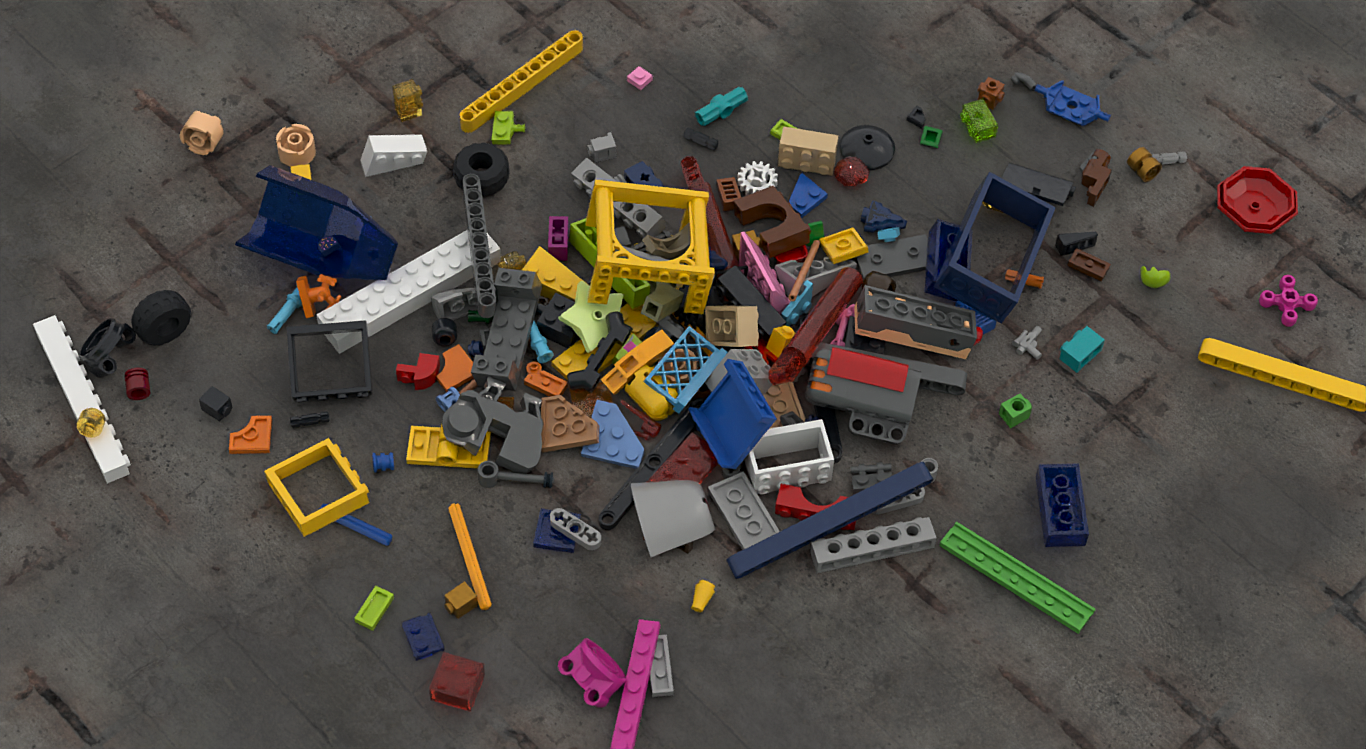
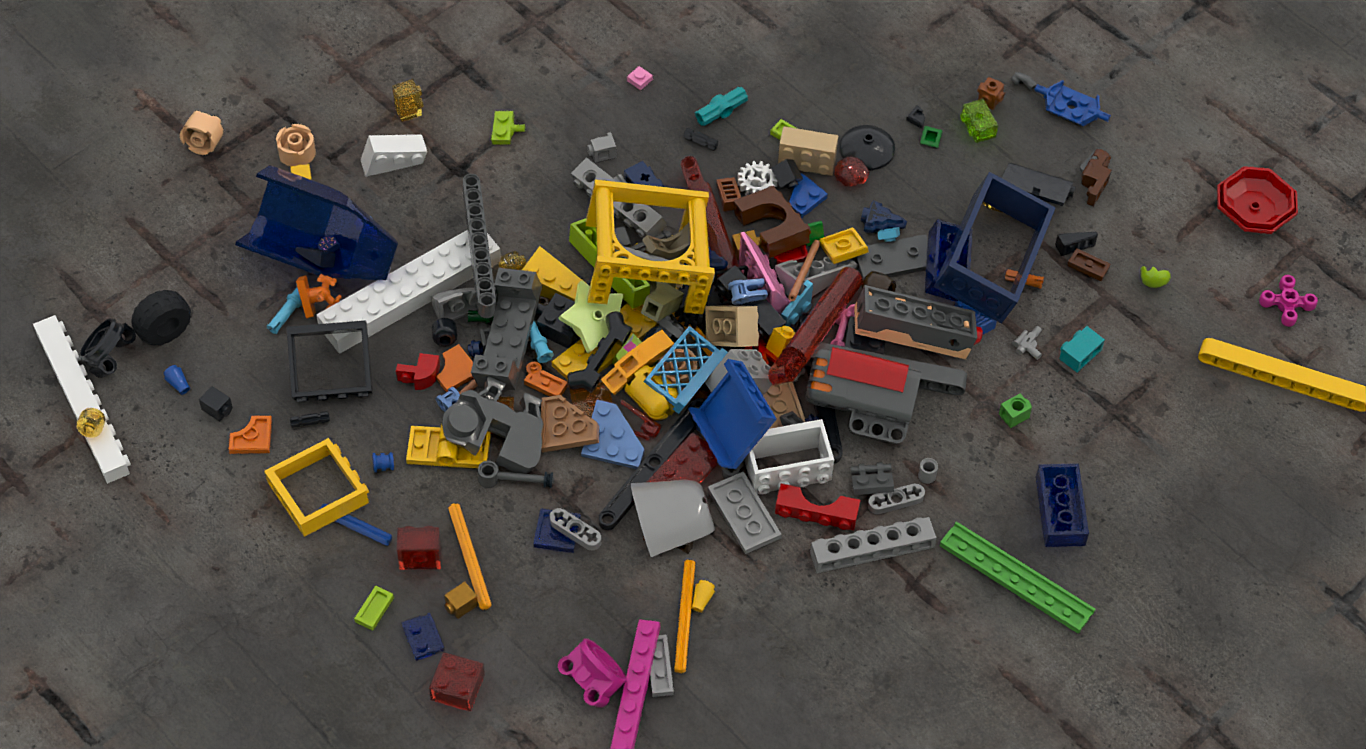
dark red piece [124,367,150,400] -> none
black tyre [453,142,509,197] -> none
yellow beam [460,30,583,133] -> none
magenta brick [548,216,569,261] -> none
dark blue beam [726,462,934,579] -> none
pearl gold wheel [1127,147,1162,182] -> none
light grey axle [1152,152,1187,164] -> none
none -> blue cone [163,365,190,395]
none -> black slope [295,247,336,268]
none -> clear red brick [397,526,442,570]
none -> light orange axle [674,560,695,673]
none -> medium blue piece [728,278,768,305]
none -> black brick [771,159,803,190]

